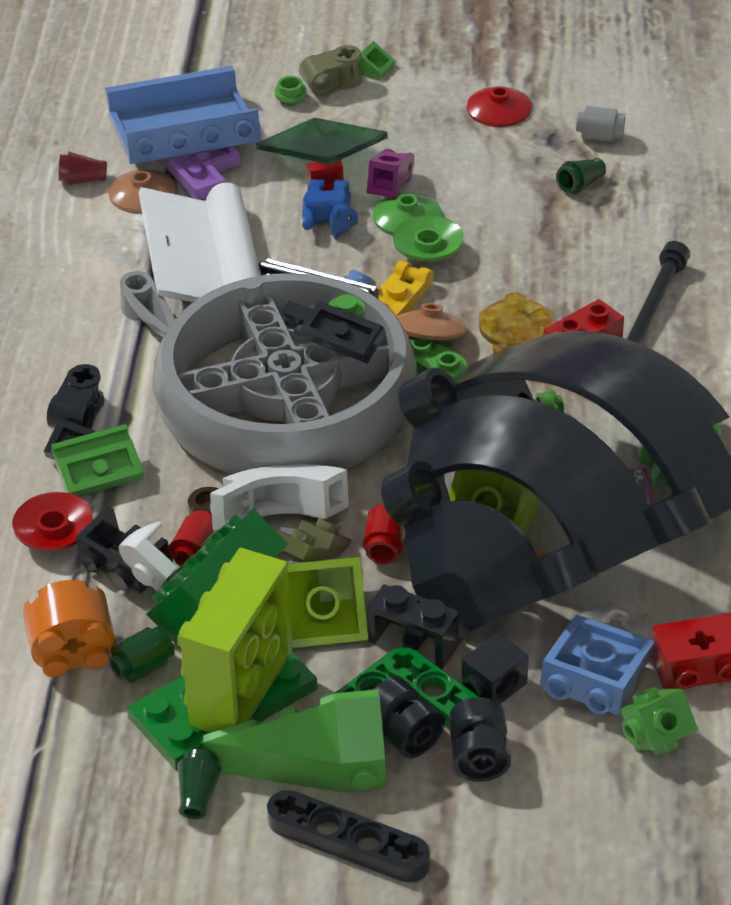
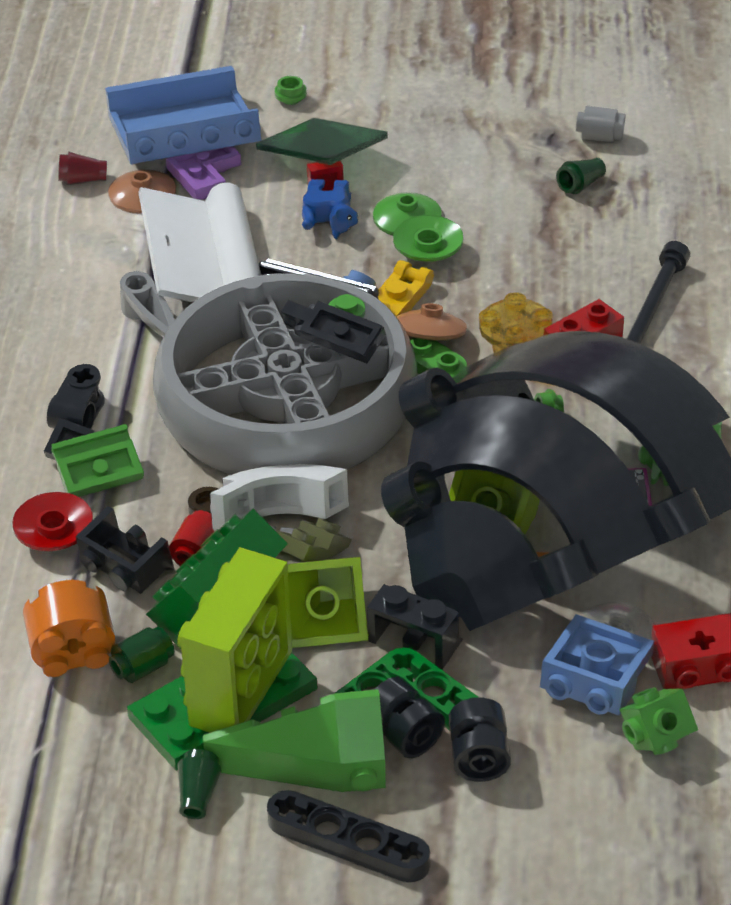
white plate [119,521,177,591] -> none
olive piece [299,45,363,96] -> none
bright green slope [358,41,397,80] -> none
red brick [363,504,405,564] -> none
magenta leg [366,149,414,199] -> none
black brick [461,632,529,704] -> none
red dish [467,86,532,127] -> none

